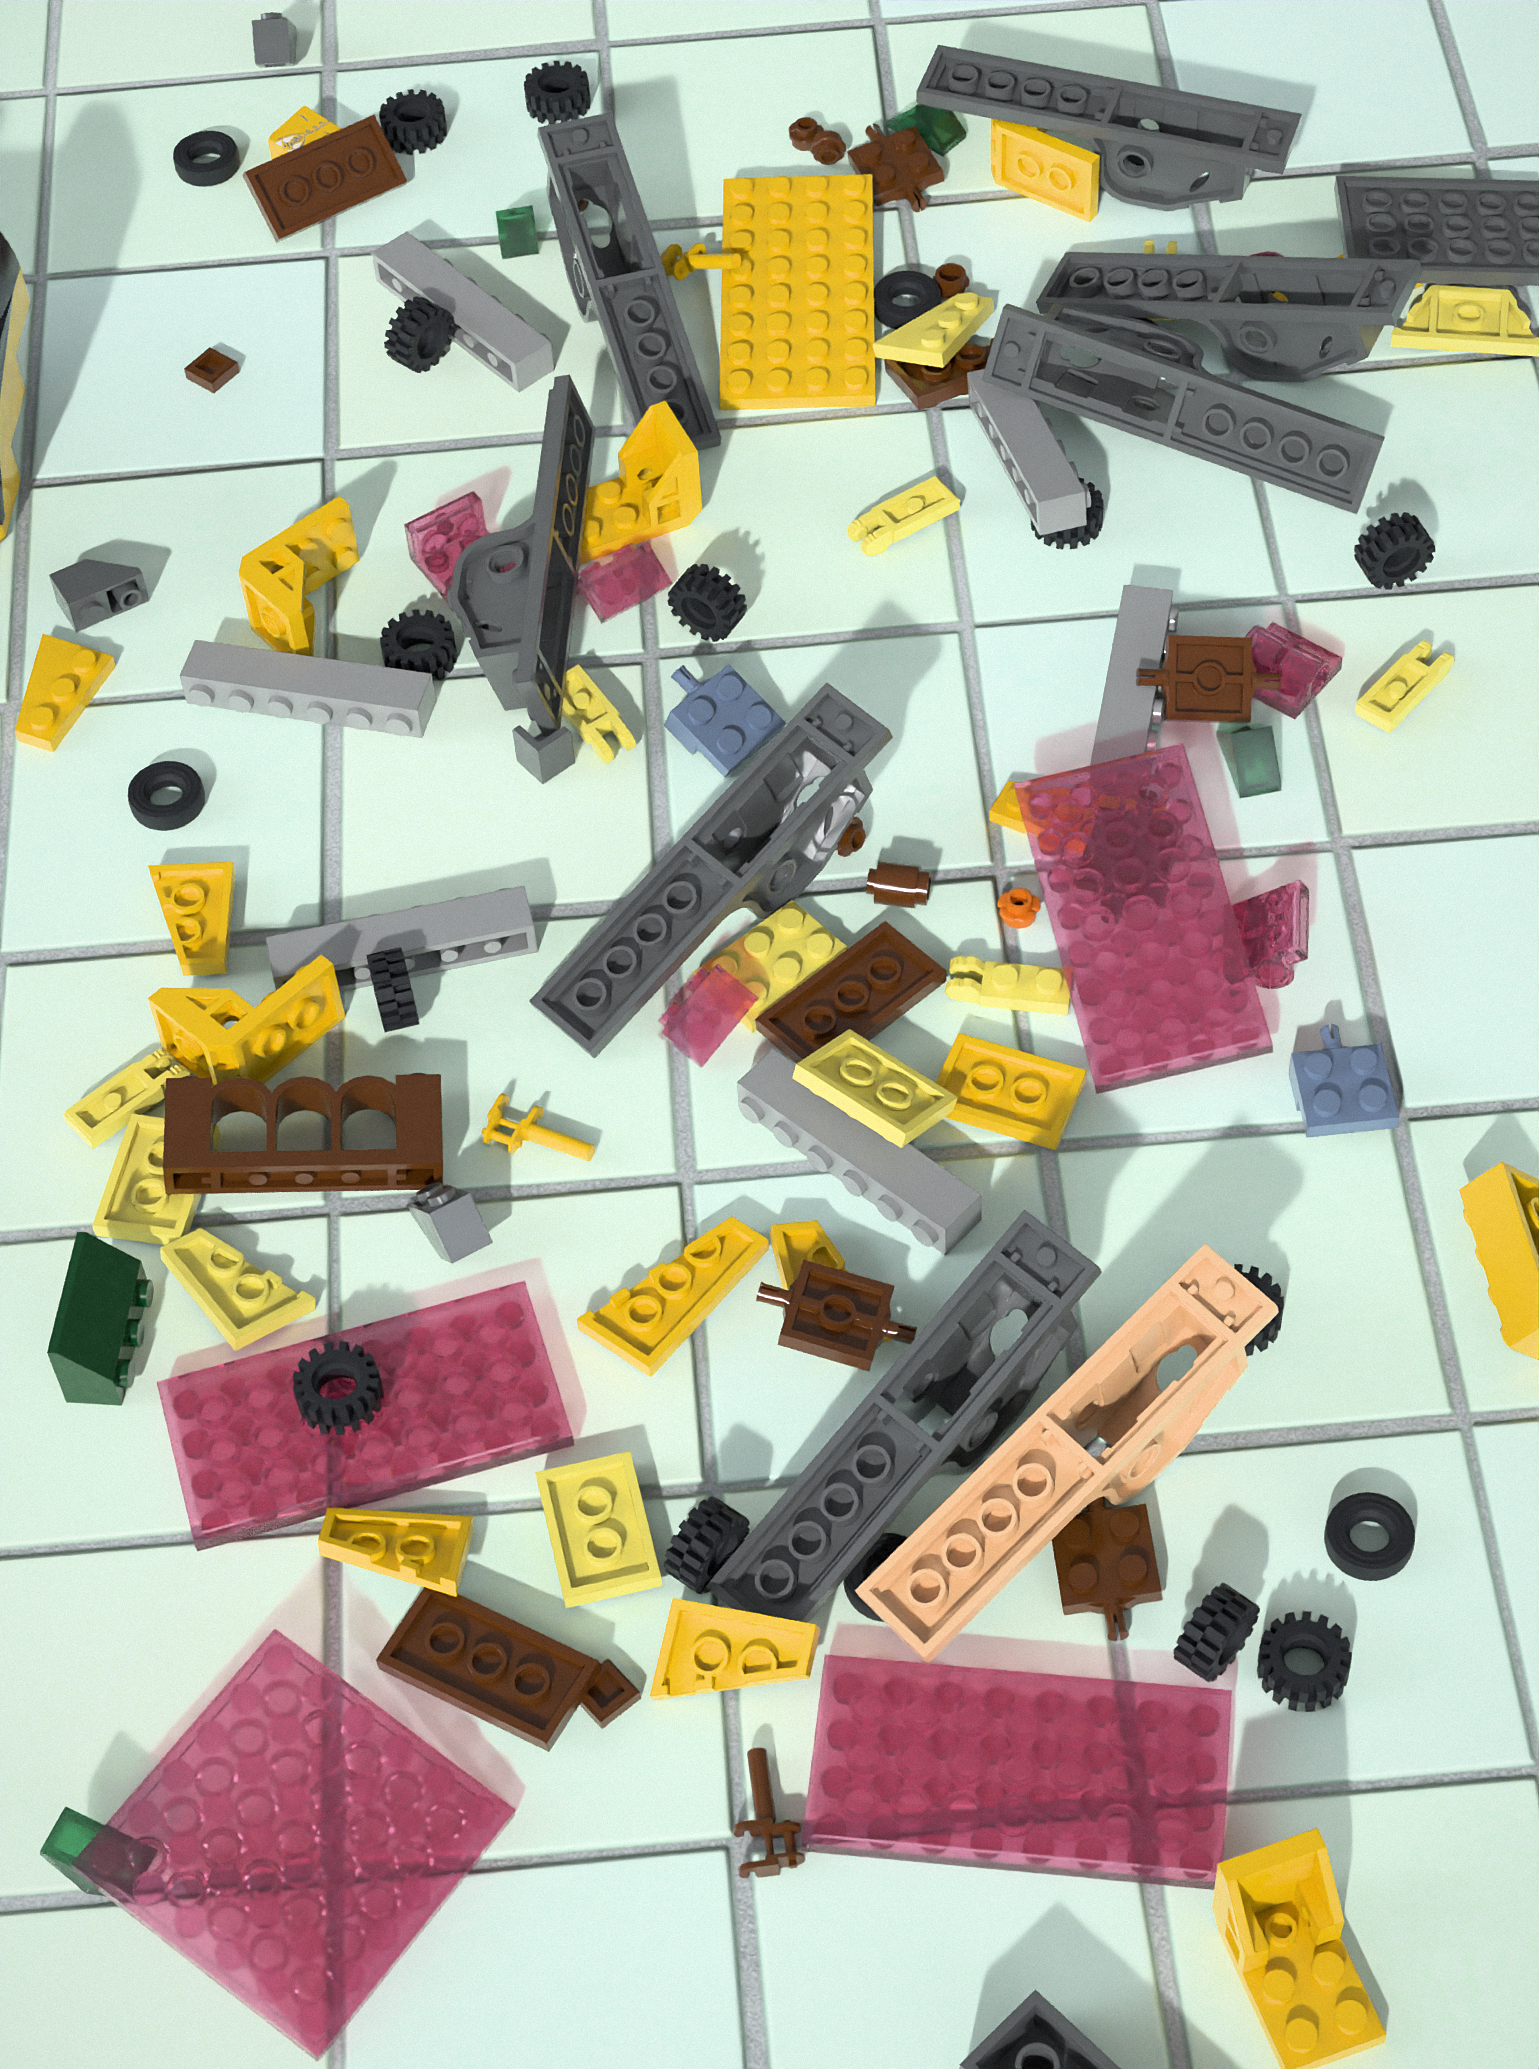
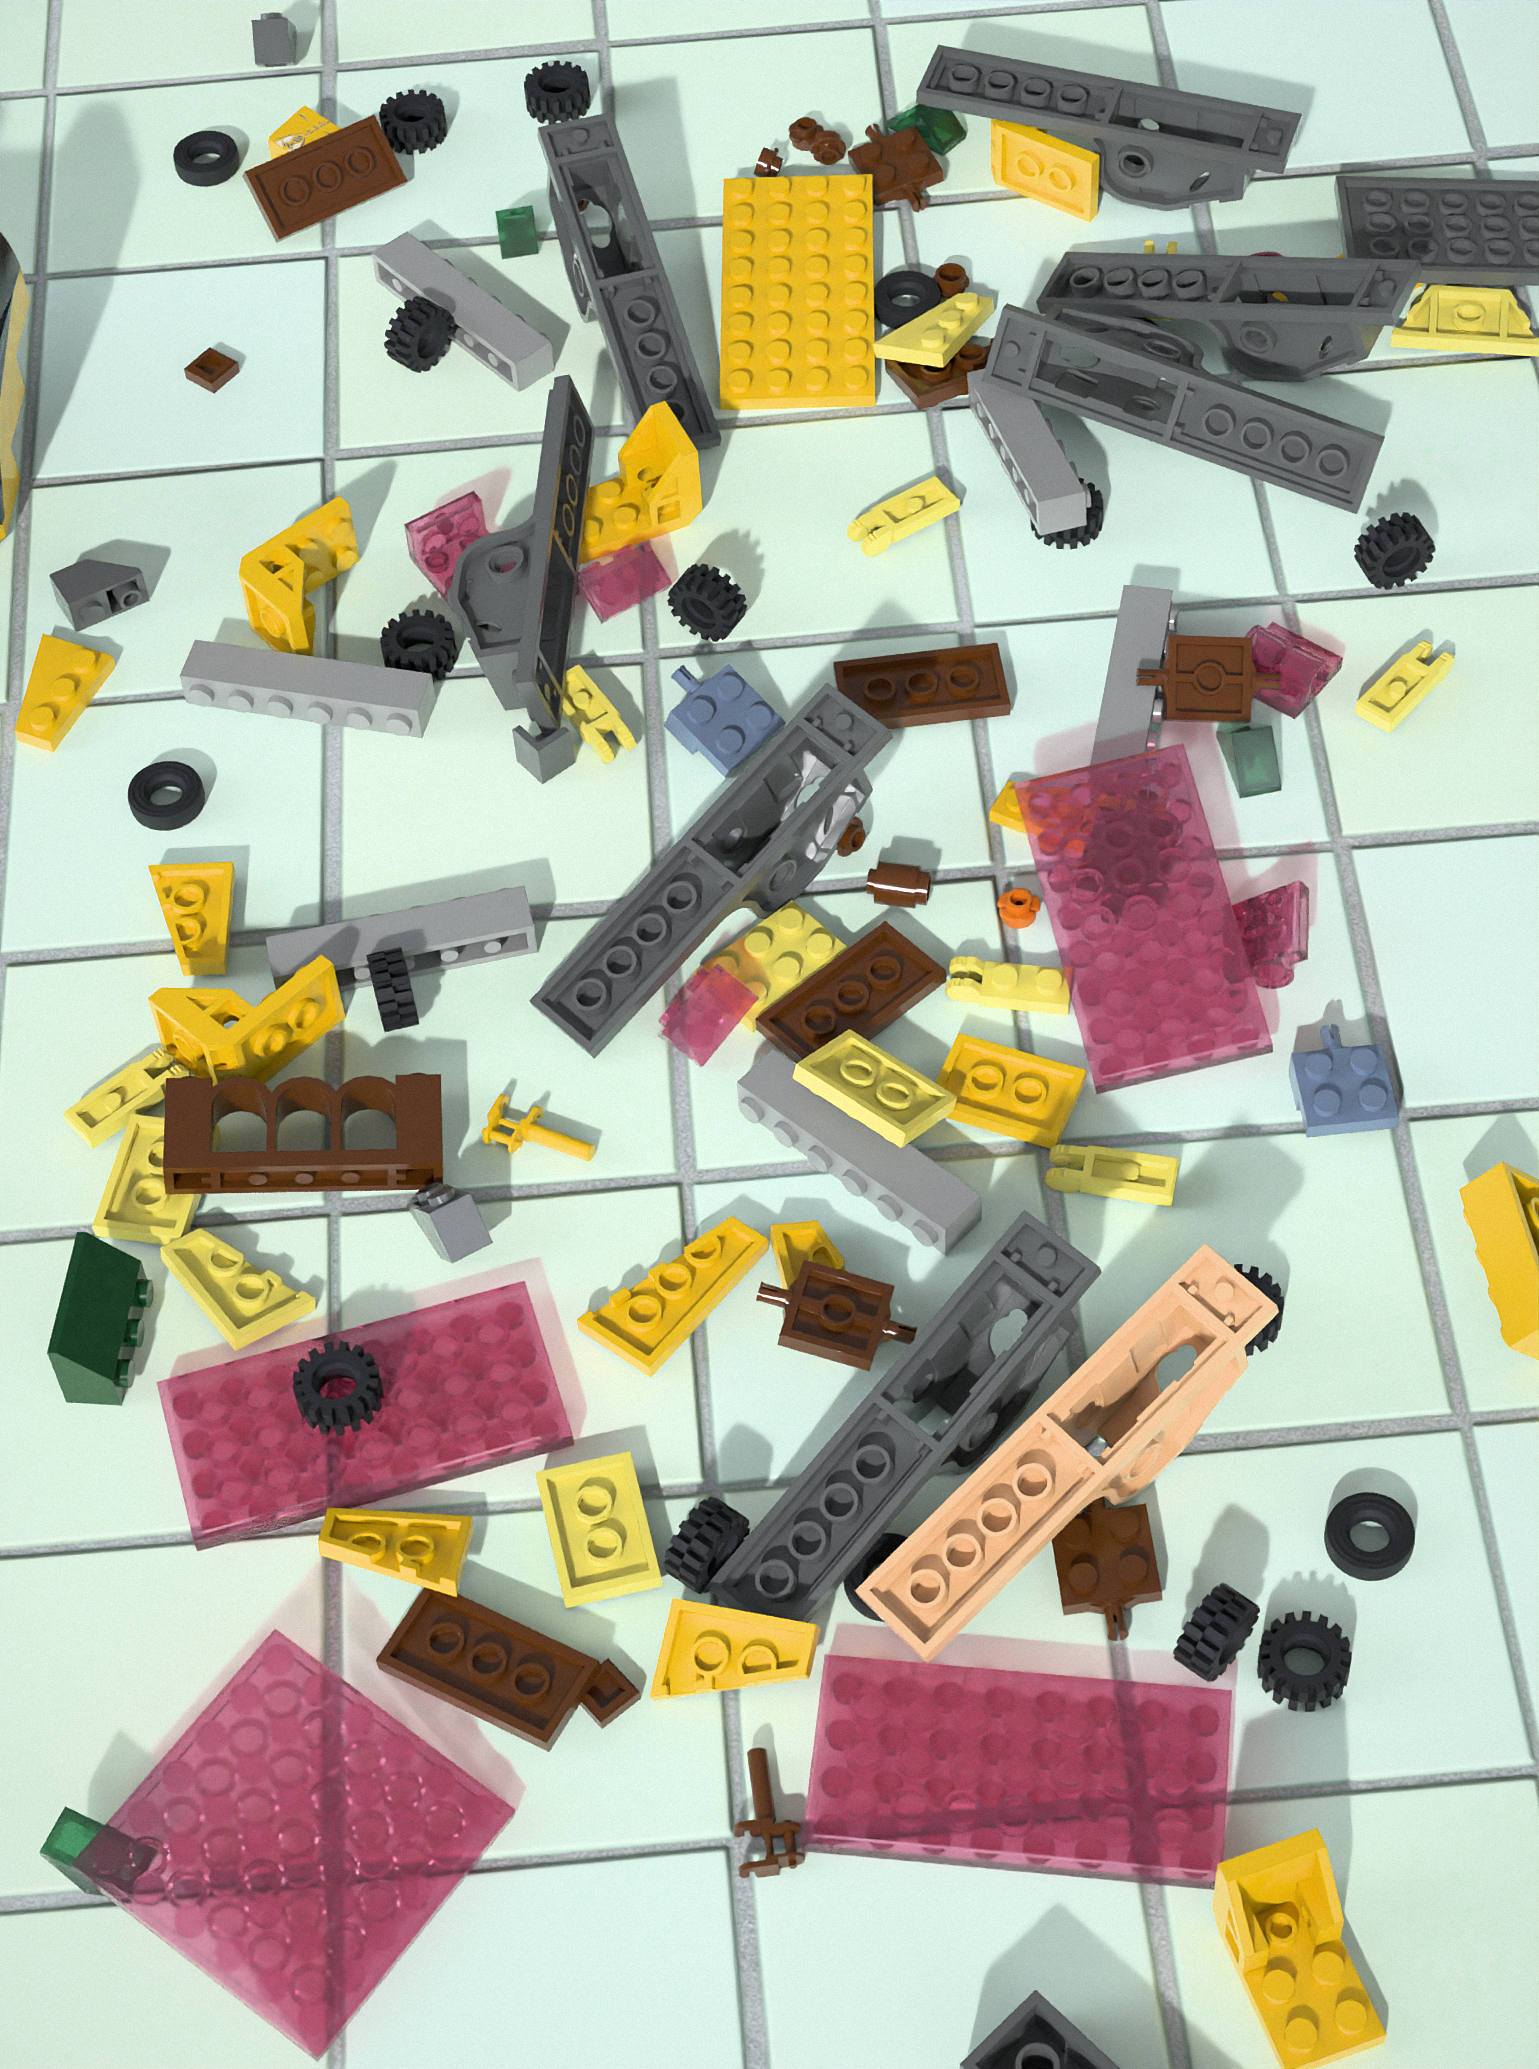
yellow piece [660,243,741,281] -> none
none -> reddish brown plate [754,147,784,177]
none -> reddish brown plate [833,642,1010,729]
none -> light yellow hinge [1044,1144,1180,1207]

